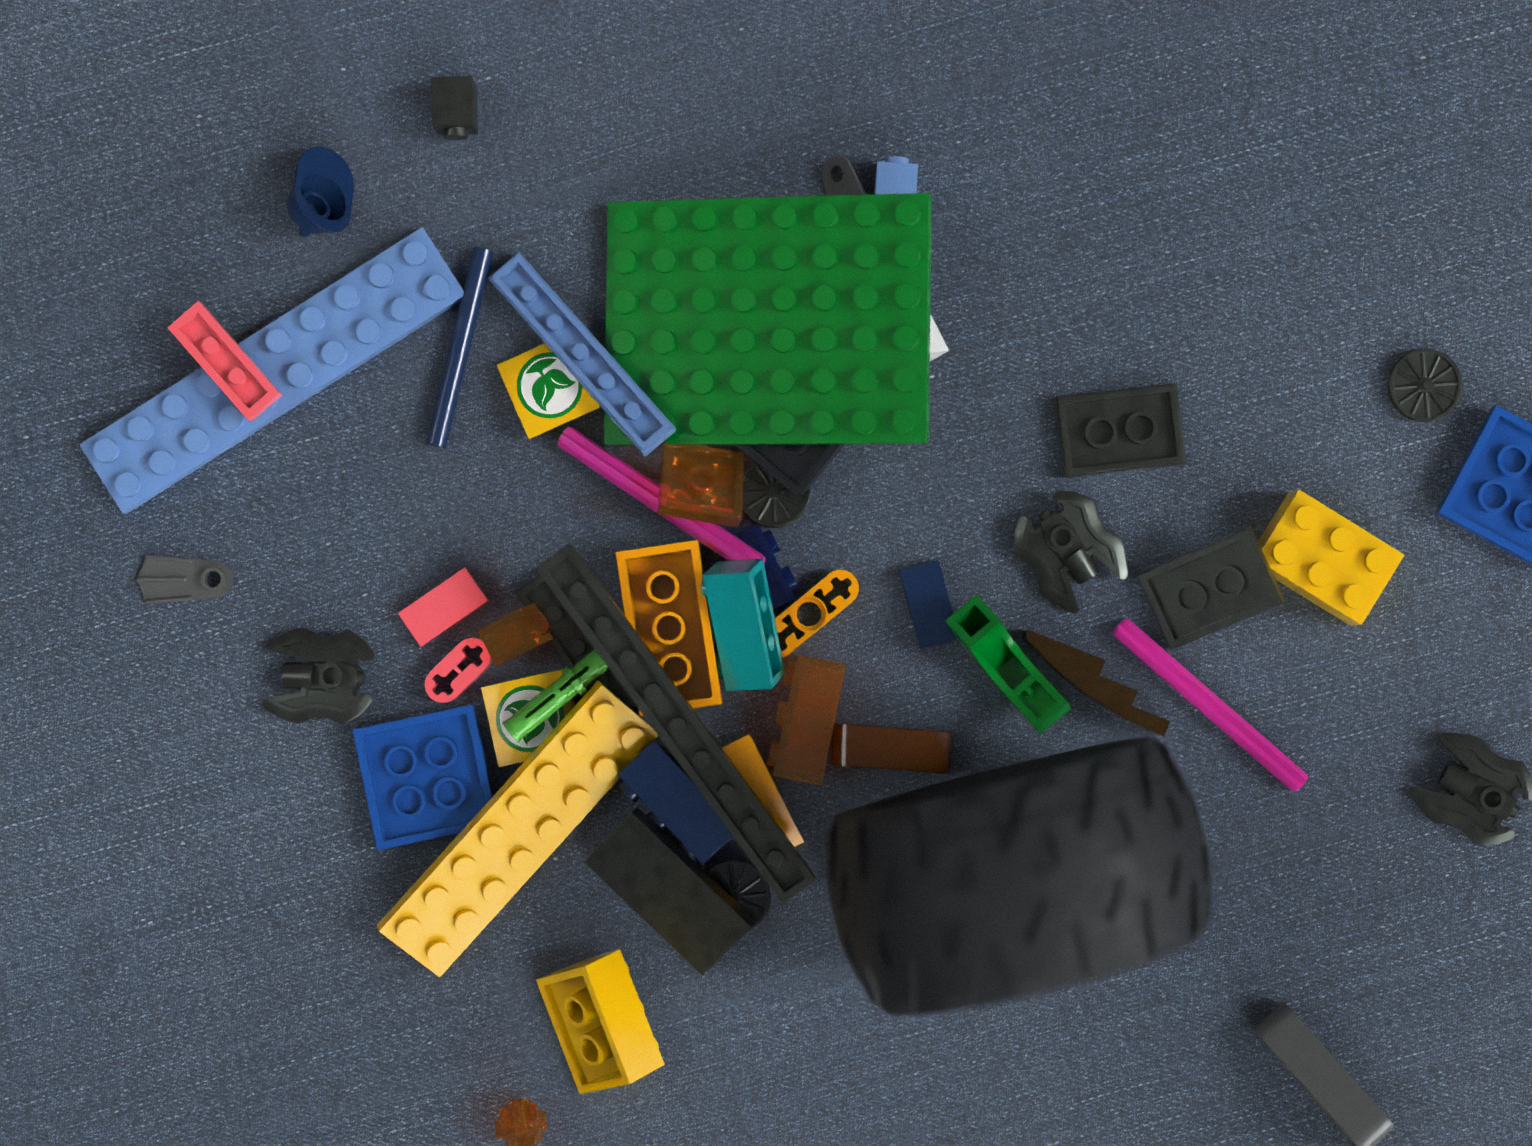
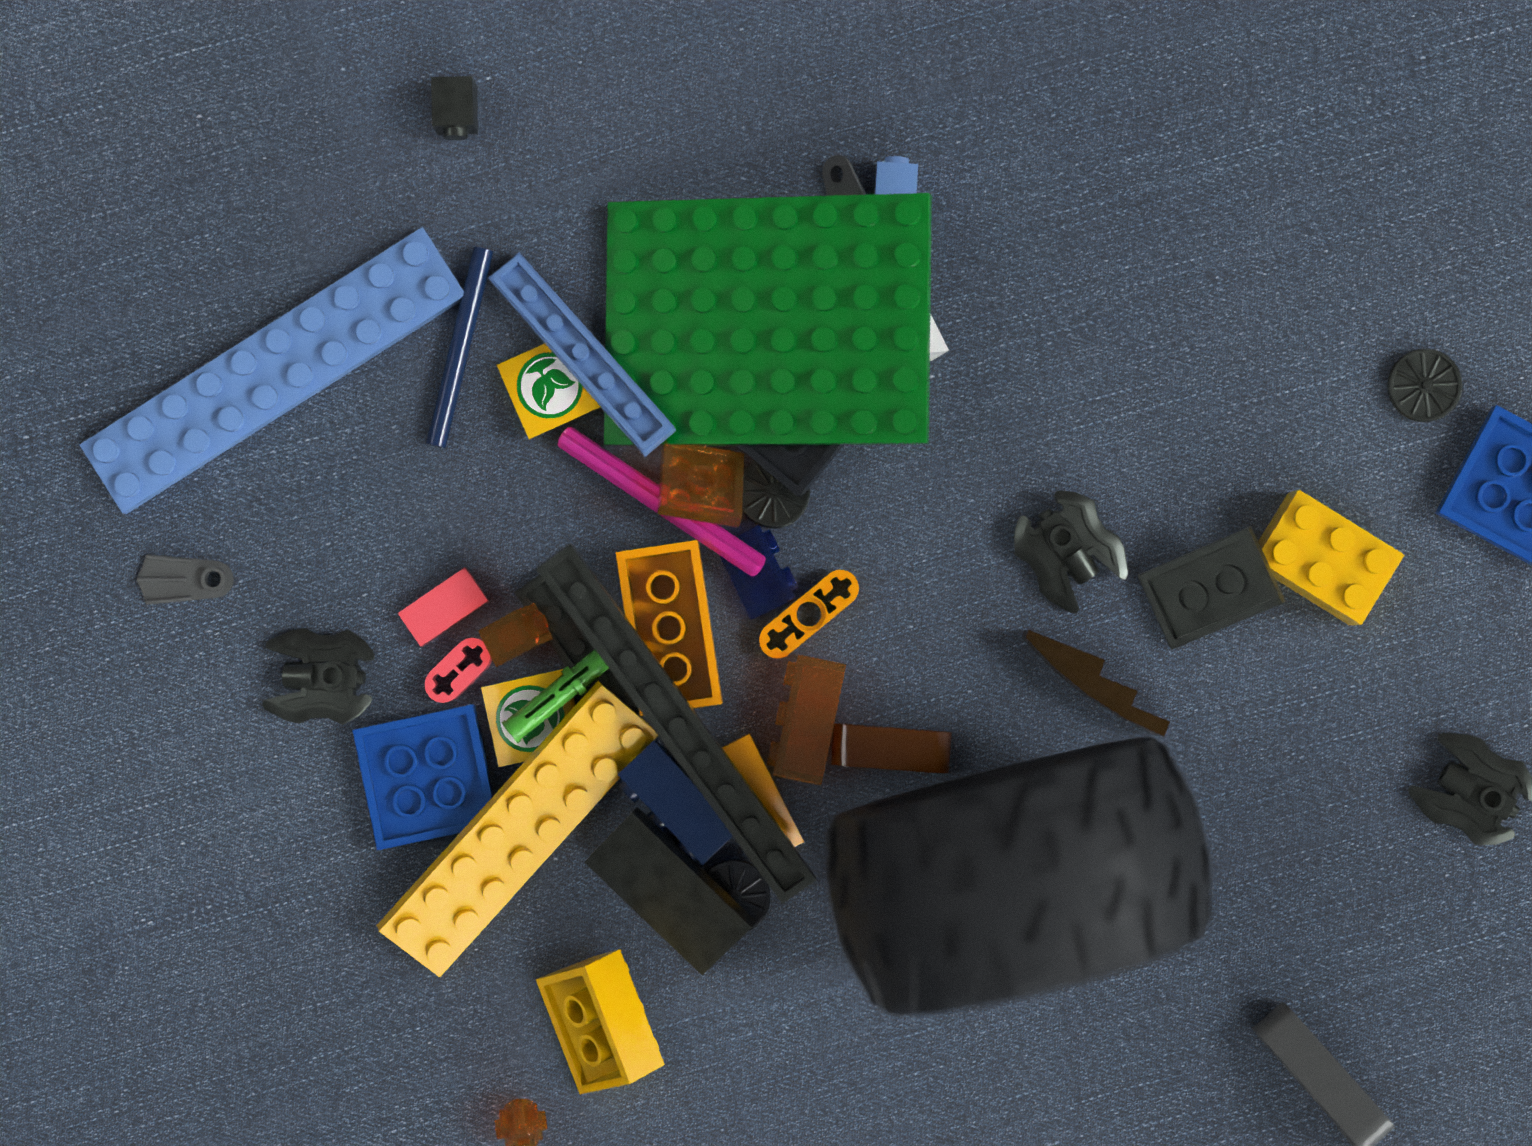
coral plate [167,301,282,422] -> none
dark blue piece [287,146,354,237] -> none
teal brick [701,558,785,691] -> none
dark blue tile [899,560,957,649] -> none
green arch [945,594,1071,735] -> none
pearl dark grey tile [1054,383,1186,478] -> none
dark pink axle [1112,619,1308,791] -> none

